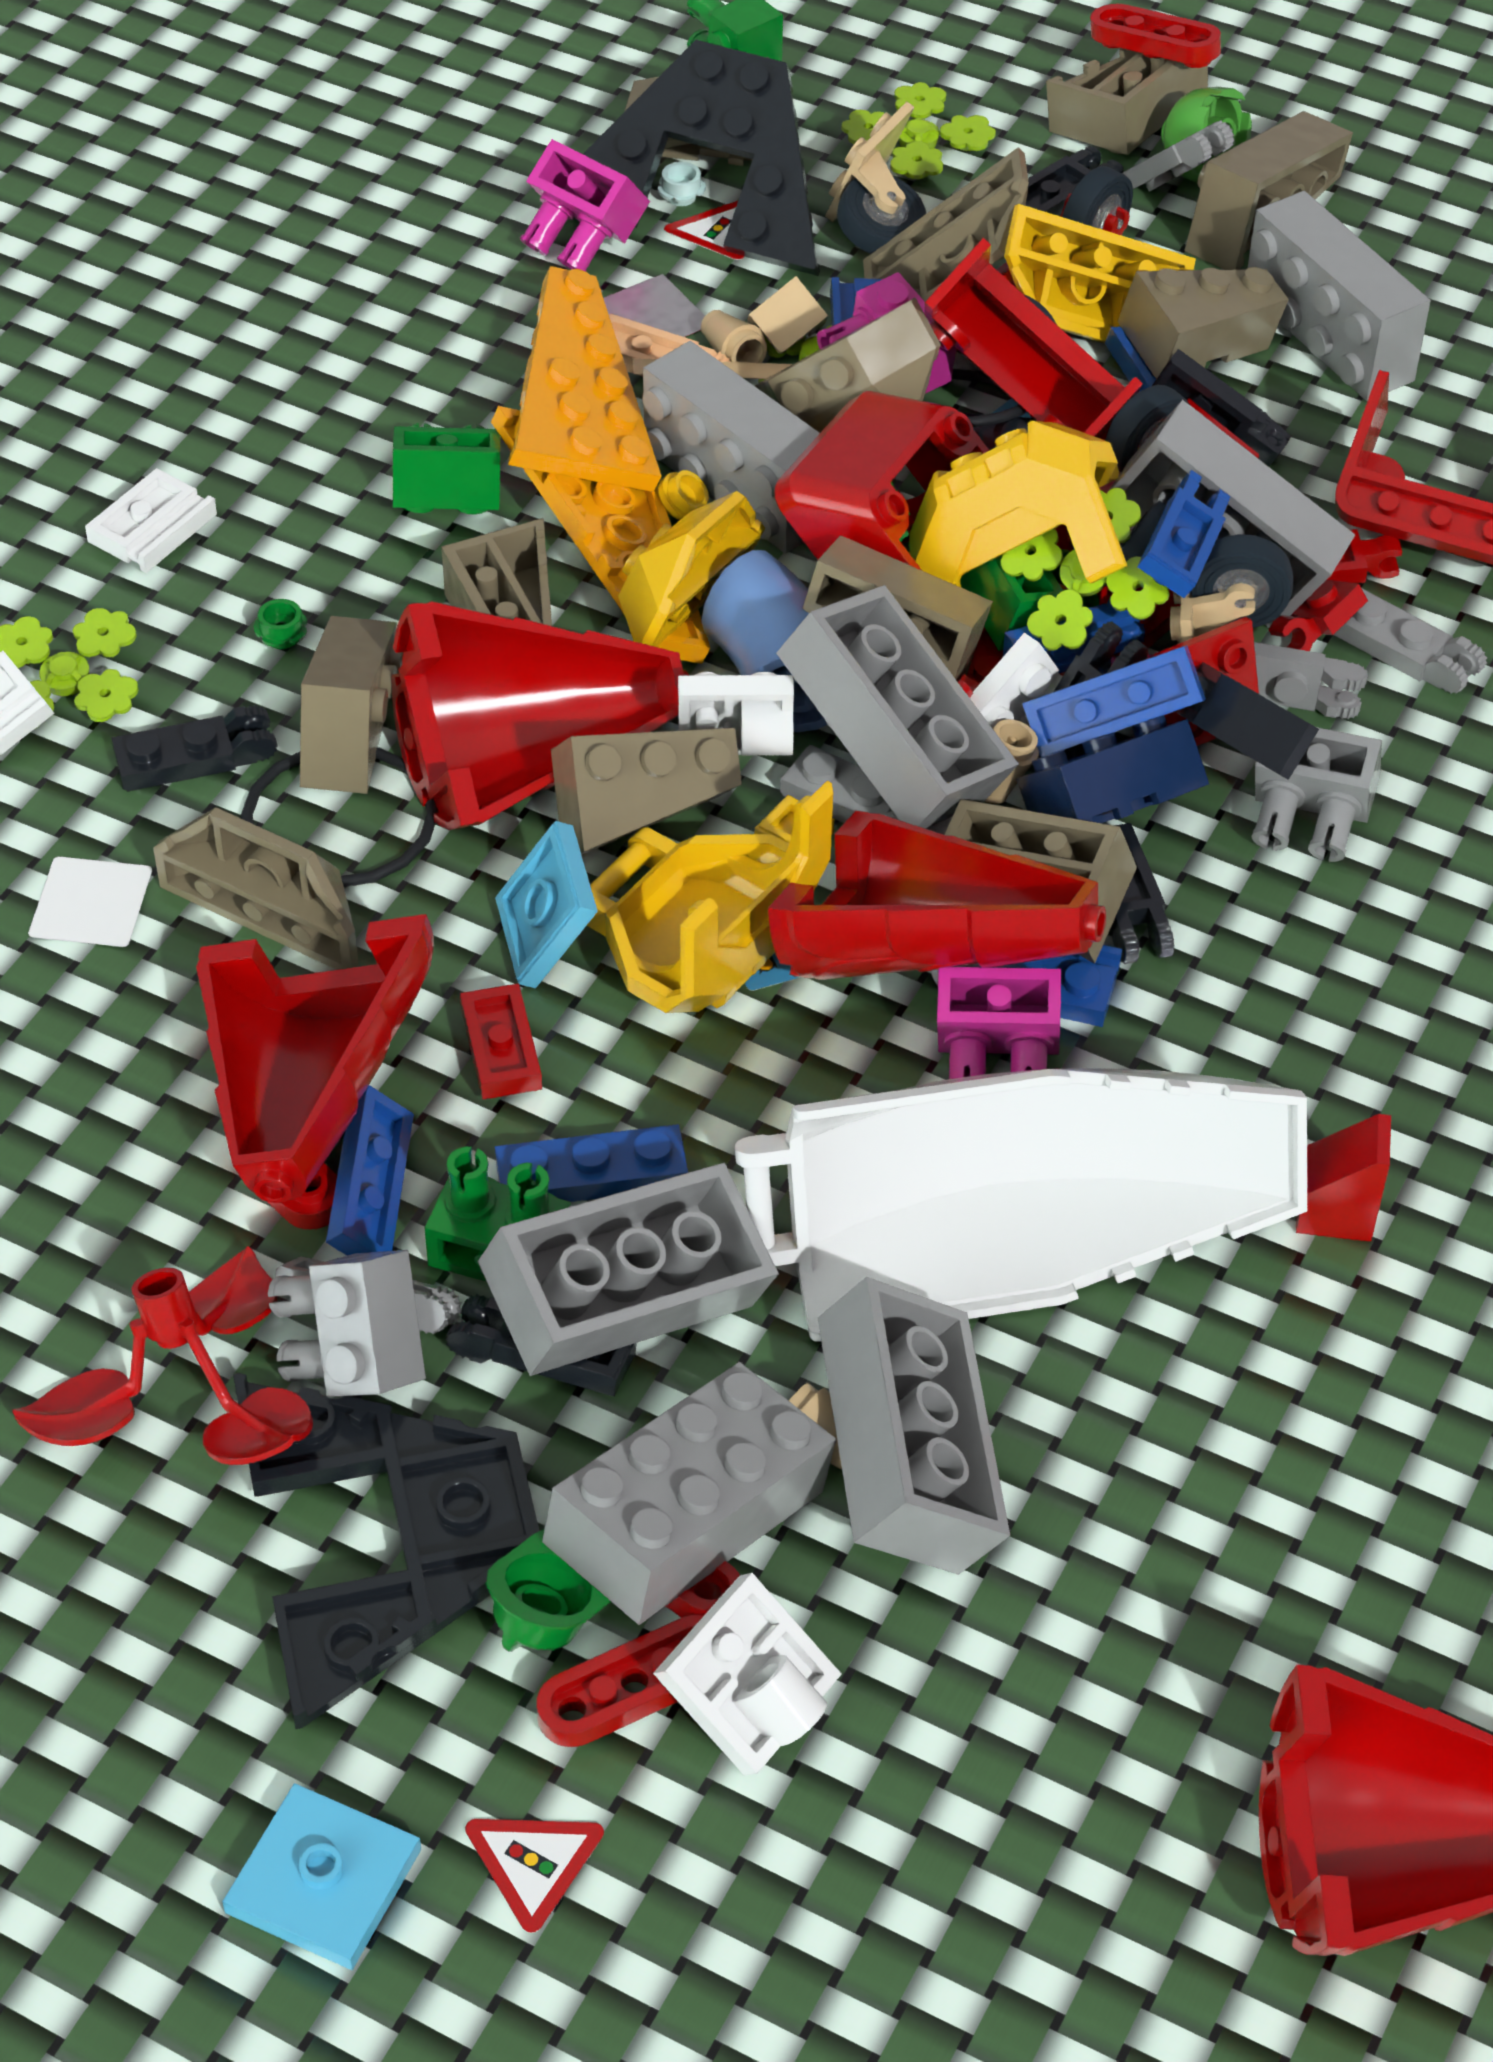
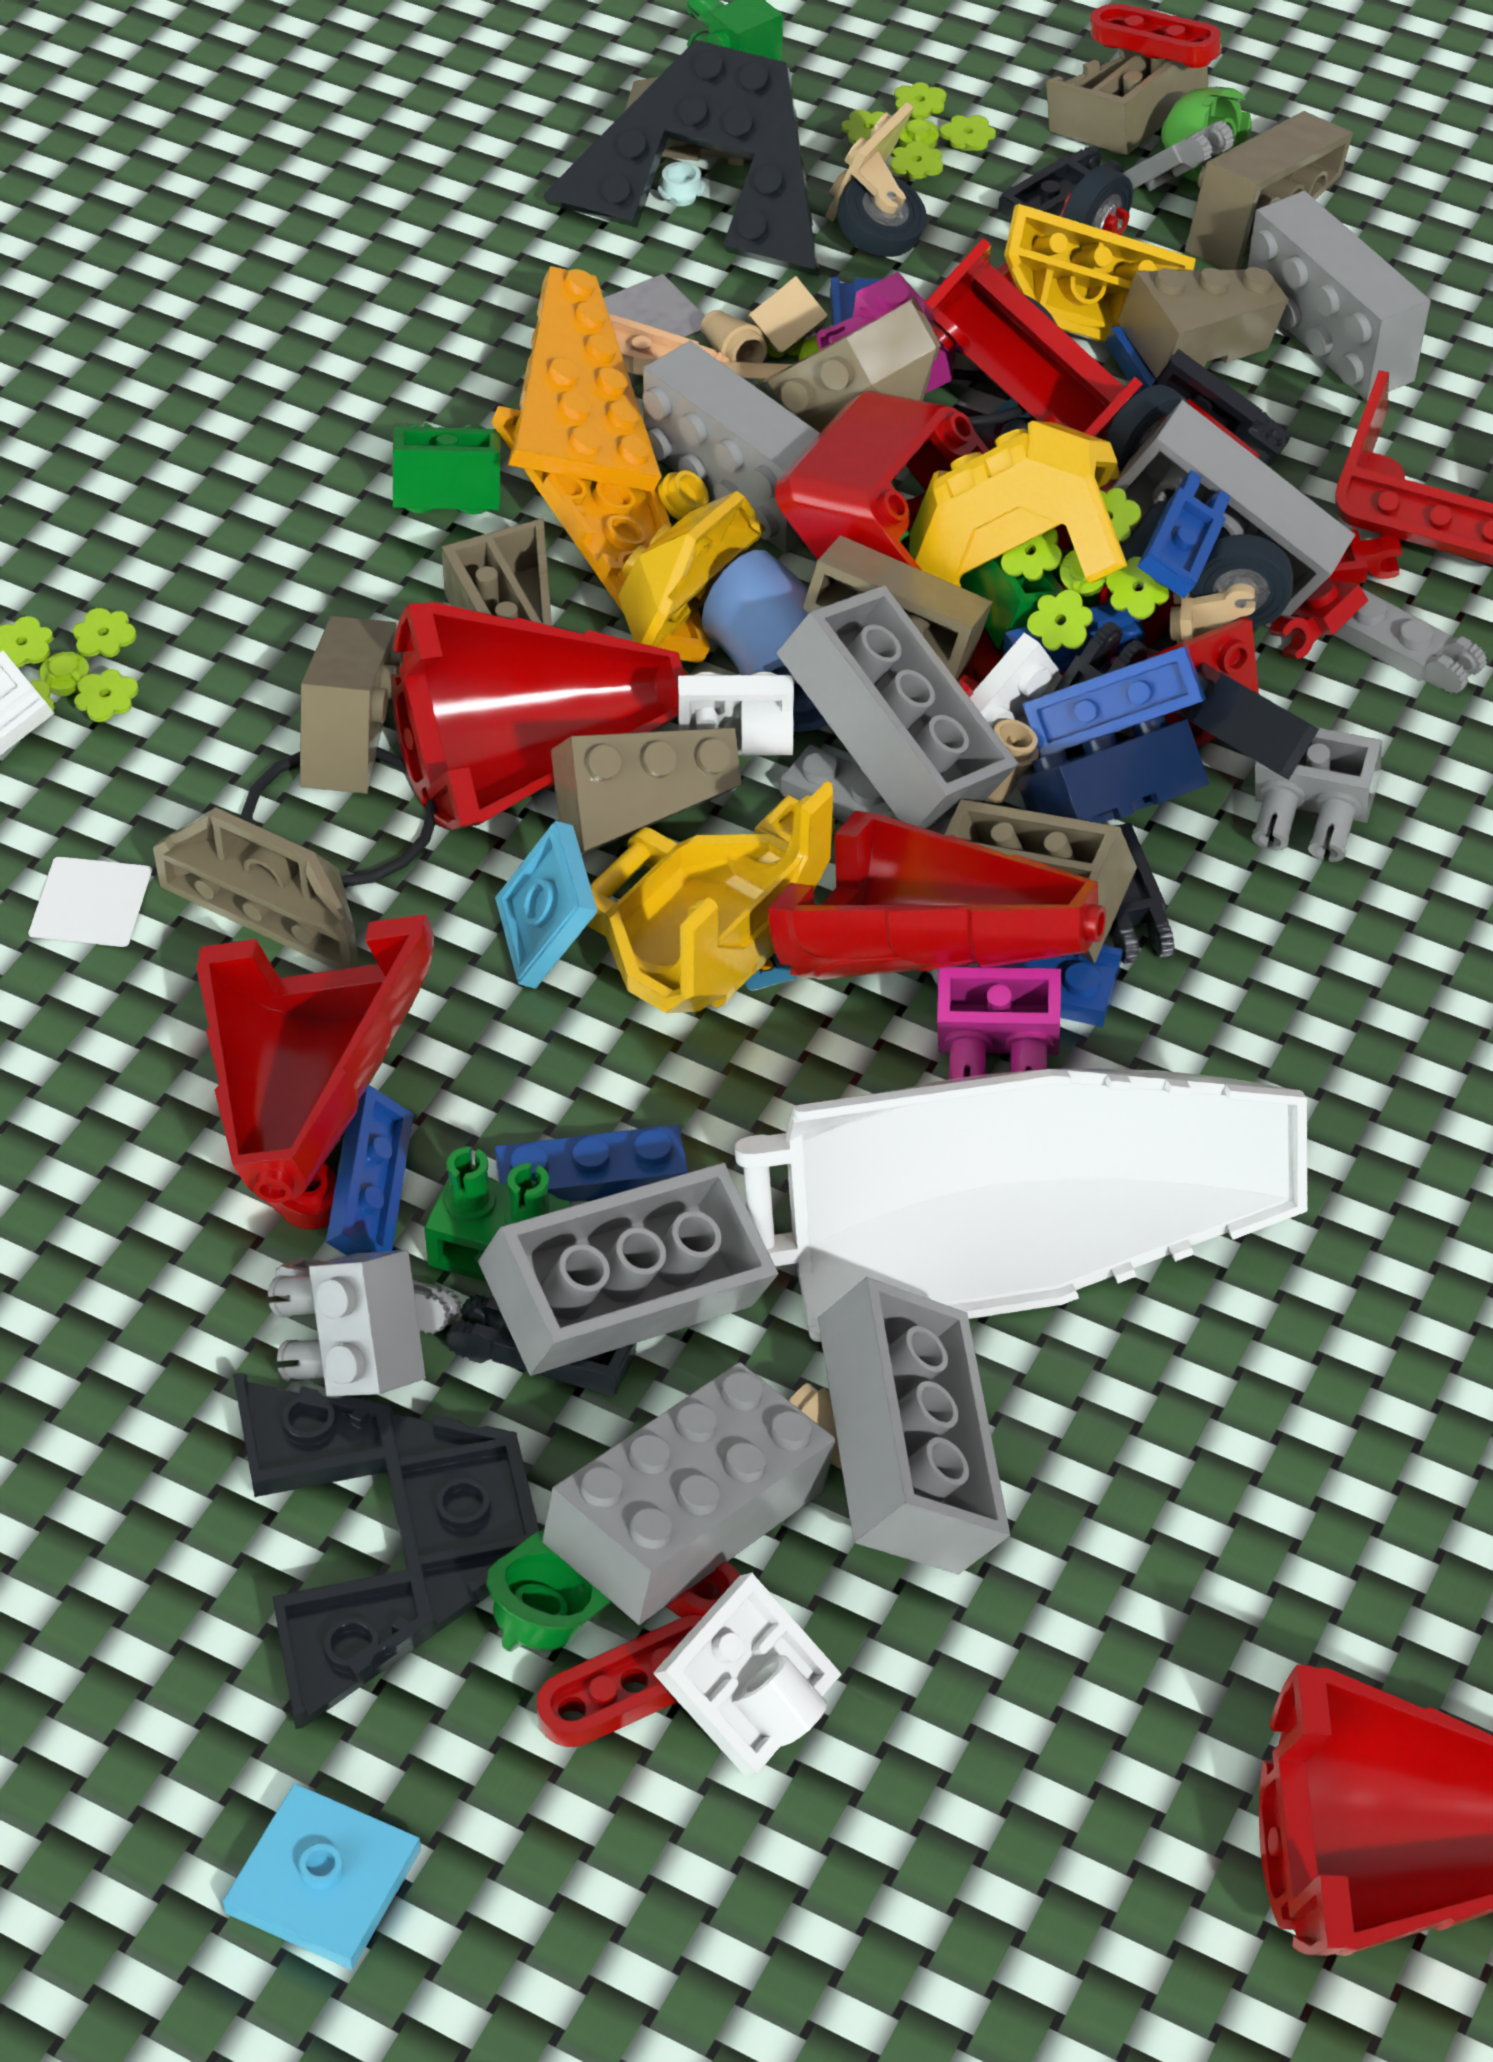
red plant [12,1246,313,1465] -> none
white plate [85,468,217,573] -> none
black hinge [111,704,278,792] -> none
green plate [253,599,308,649] -> none
red plate [460,983,542,1100] -> none
sticker [465,1819,604,1933] -> none
dark pink brick [520,139,650,272] -> none
sticker [664,201,745,260] -> none
dark tan wedge [863,147,1029,301] -> none
light grey hinge [1254,642,1368,719] -> none
red slope [1296,1114,1391,1242] -> none

